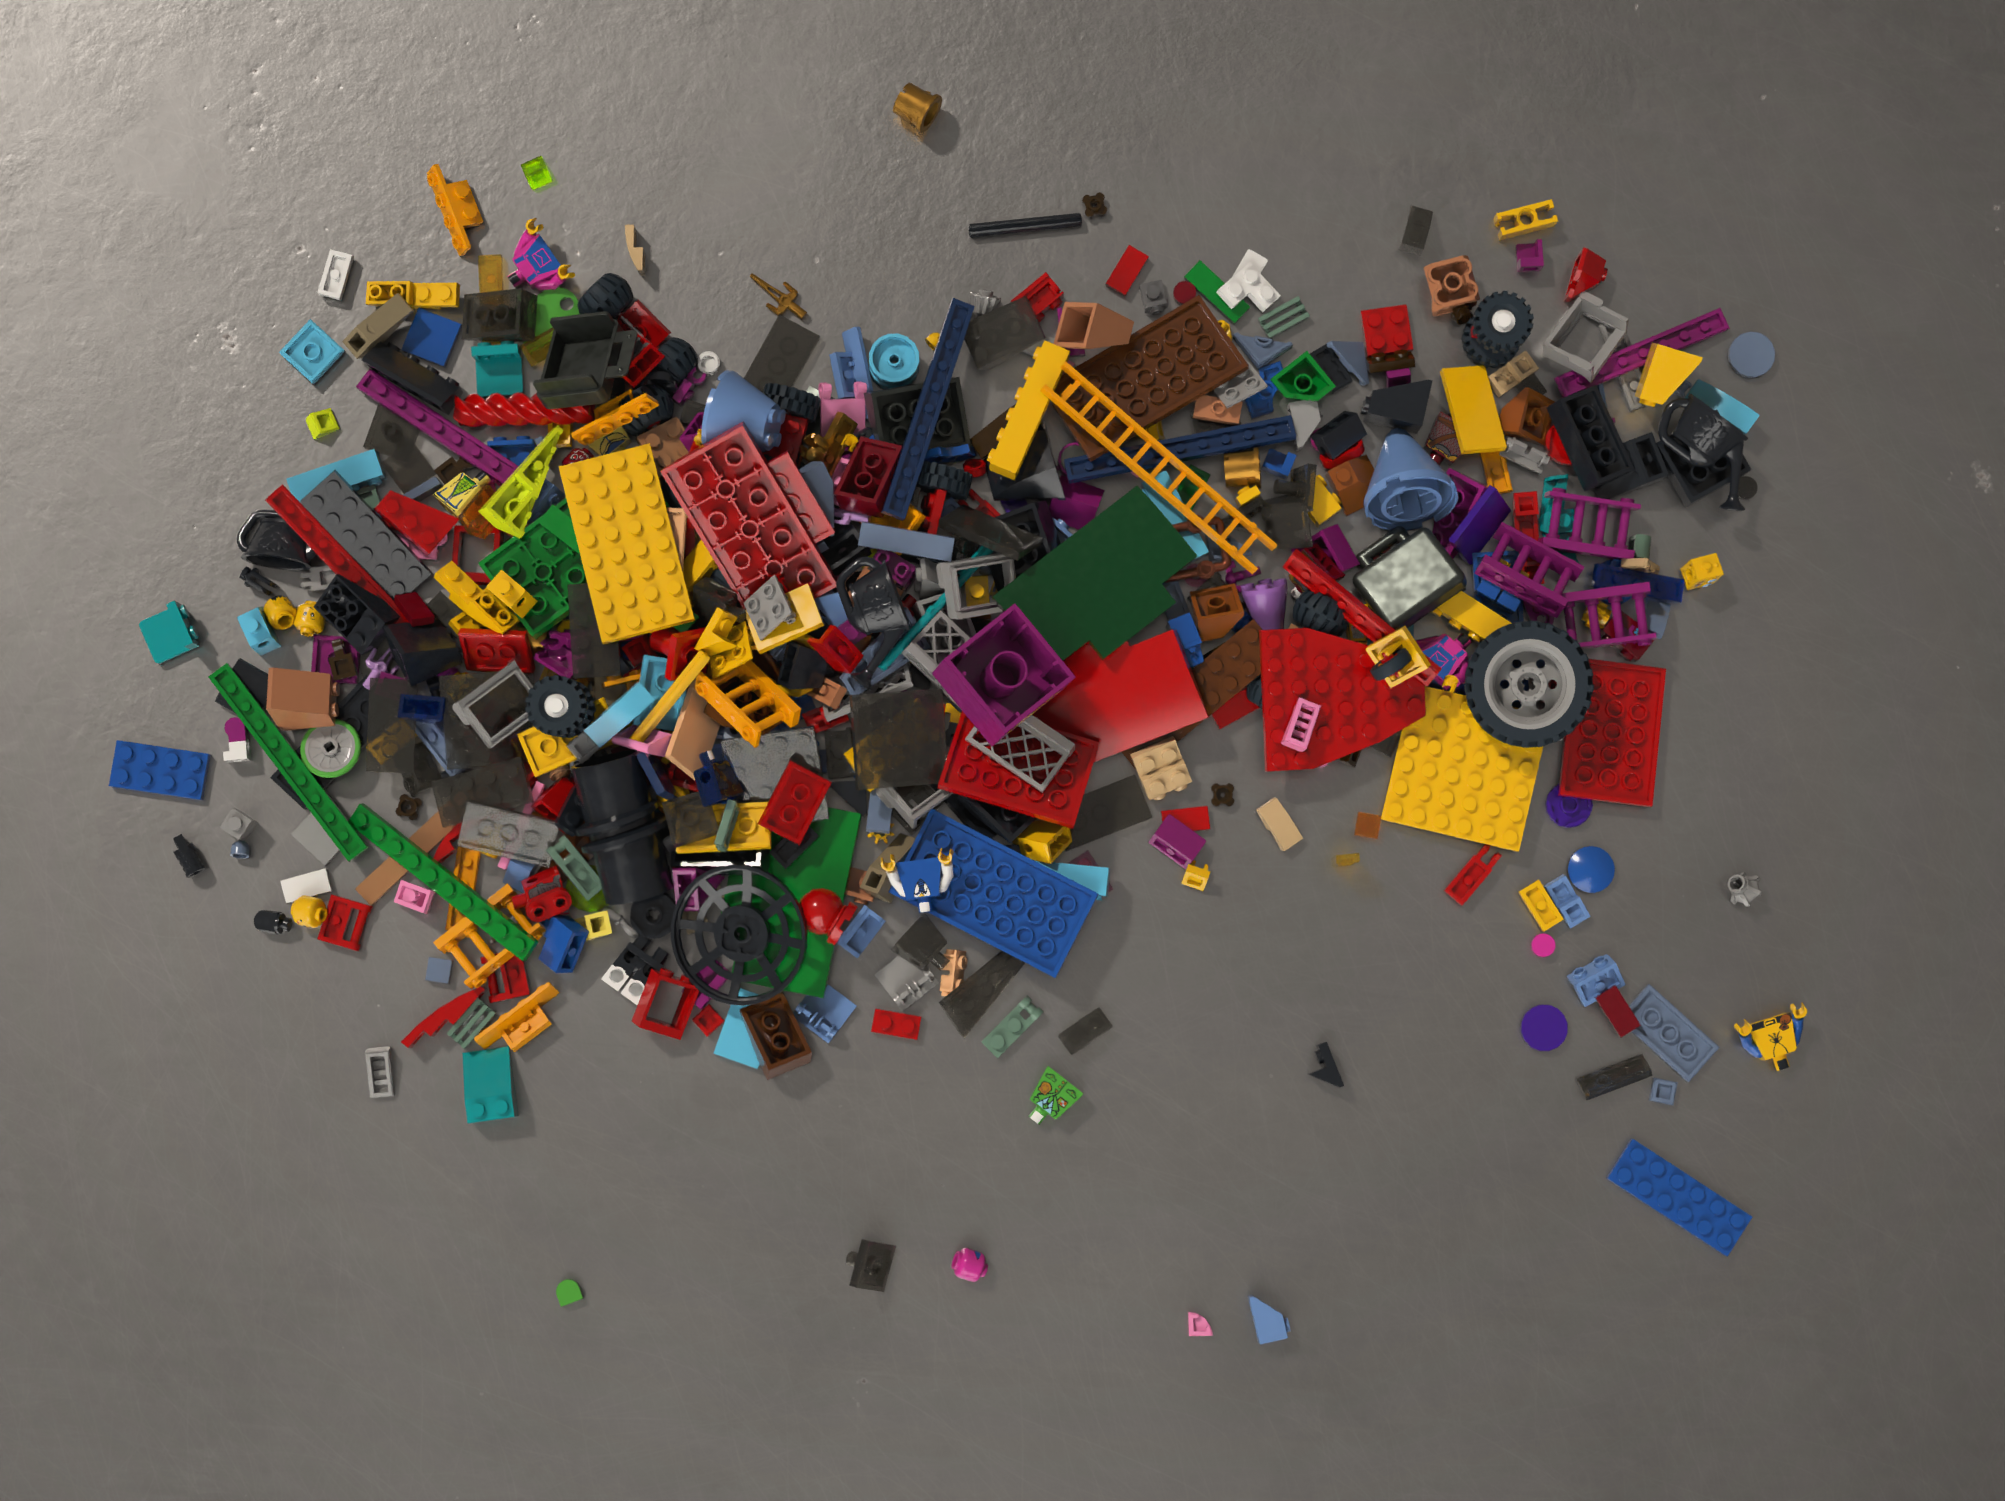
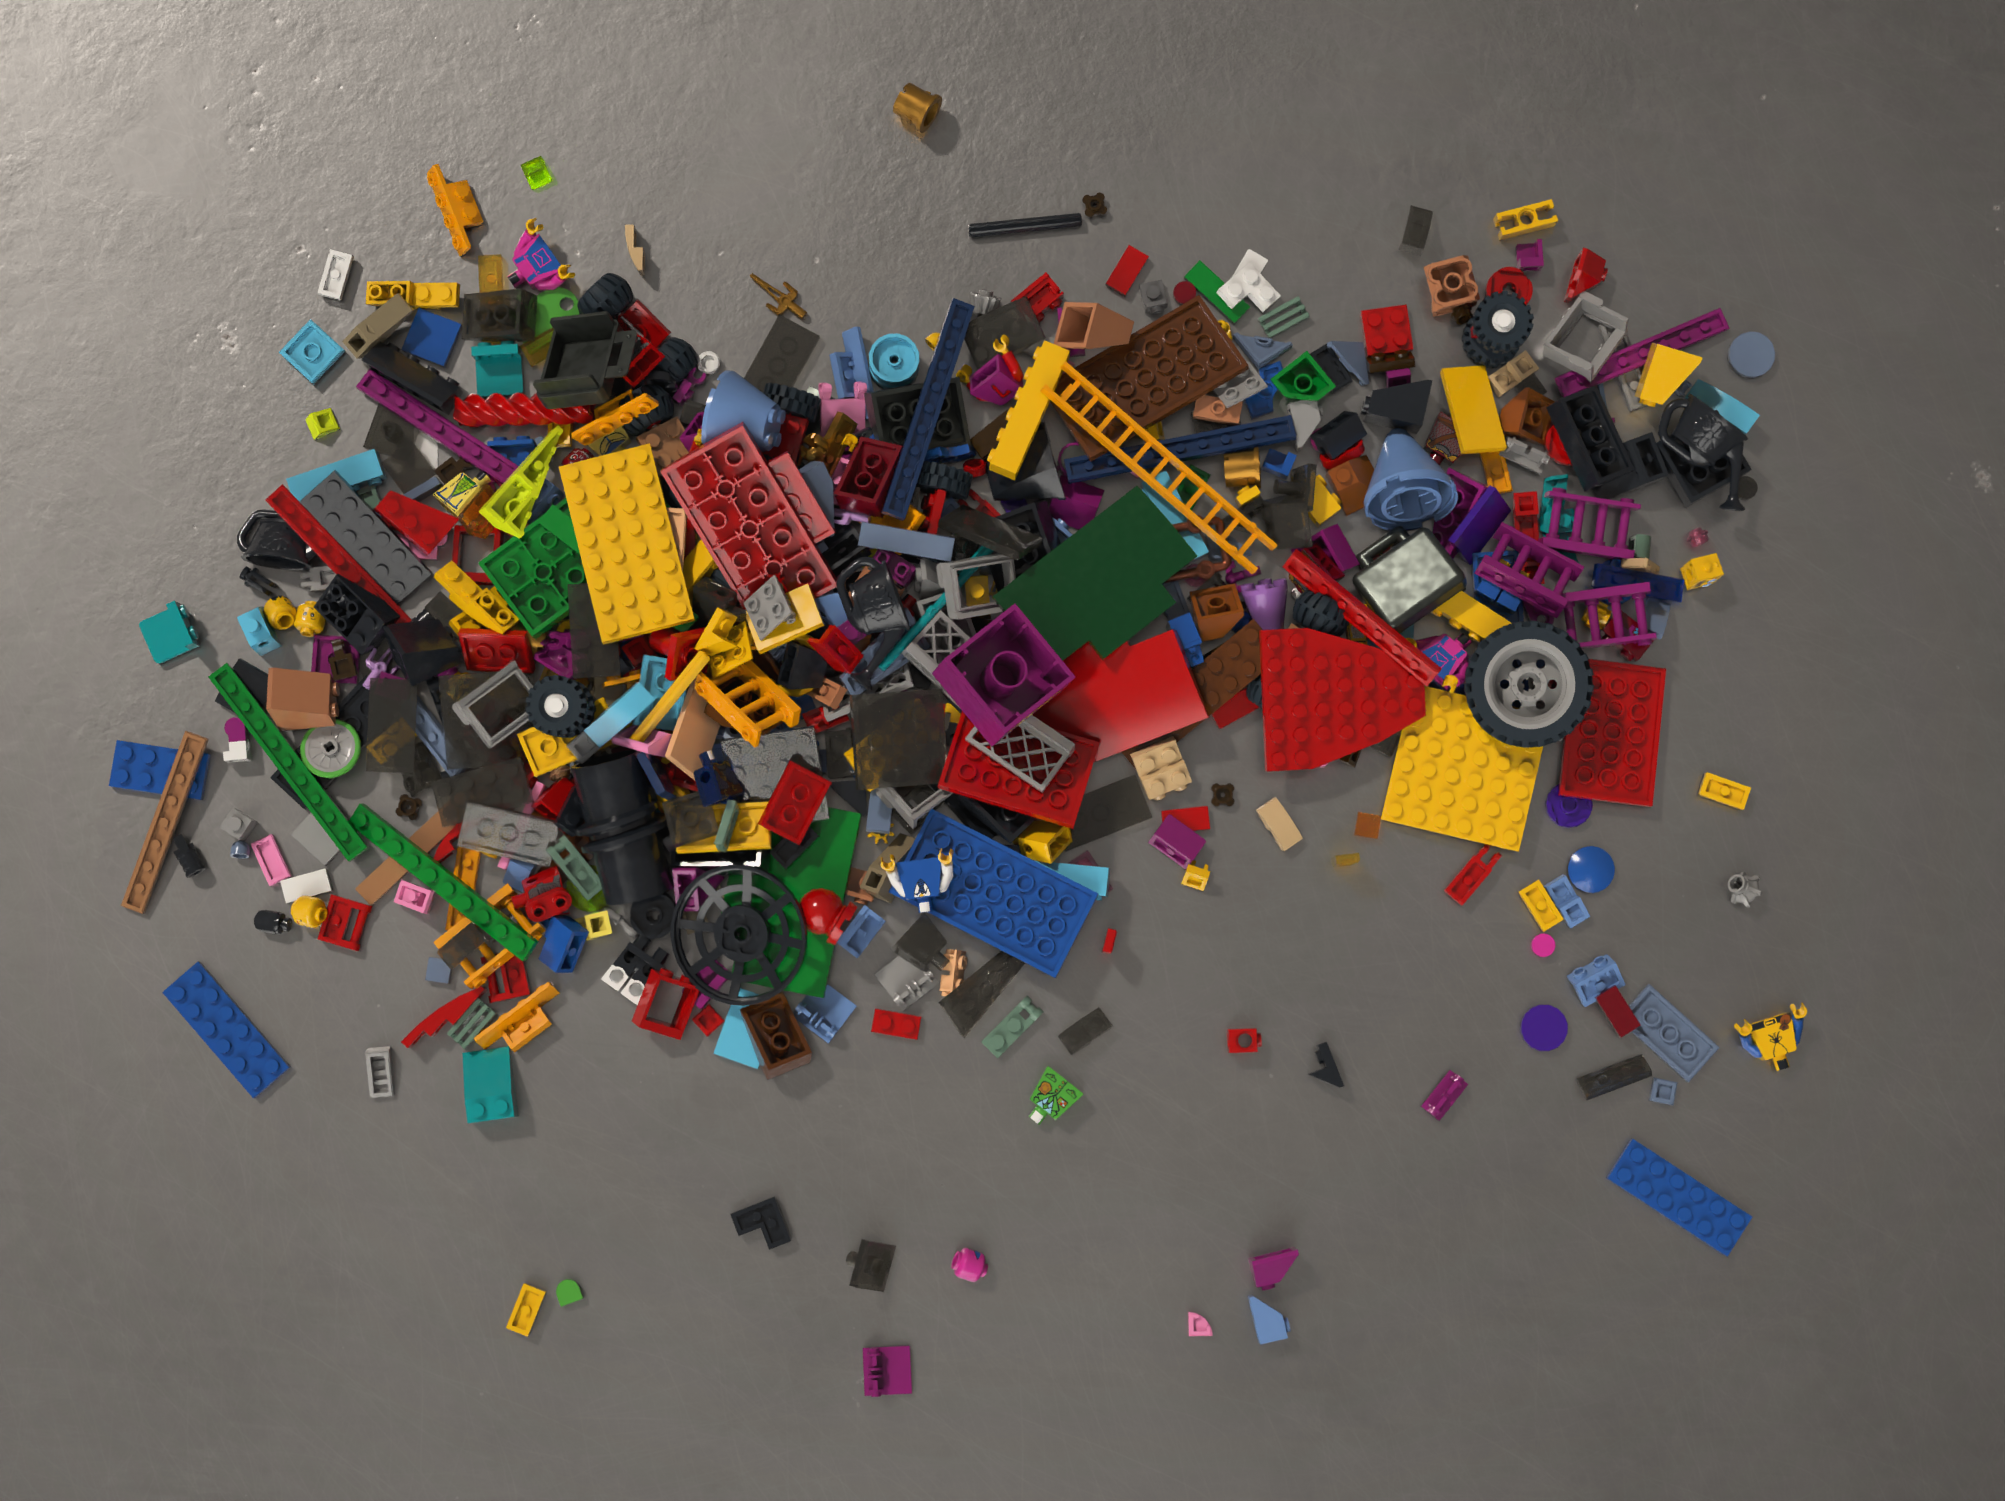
dark red tile [394,592,435,627] -> none
clear blue slope [397,694,446,724] -> none
yellow torso [486,570,538,619] -> none
bright pink slope [1281,697,1321,752] -> none
yellow plate [1365,625,1431,688] -> none
none -> medium nougat tile [121,731,209,914]
none -> blue plate [162,961,291,1098]
none -> bright pink tile [251,834,292,886]
none -> white sticker [414,428,438,469]
none -> clear smoke slope [437,922,489,971]
none -> yellow plate [506,1283,547,1337]
none -> black plate [730,1196,792,1250]
none -> magenta hinge [863,1346,912,1397]
none -> magenta torso [956,334,1024,405]
none -> red tile [1101,928,1117,954]
none -> red brick [1227,1028,1262,1053]
none -> magenta slope [1248,1247,1299,1291]
none -> magenta hinge [1421,1070,1468,1121]
none -> red plate [1485,267,1533,305]
none -> clear pink plate [1686,527,1709,547]
none -> yellow plate [1698,772,1751,810]

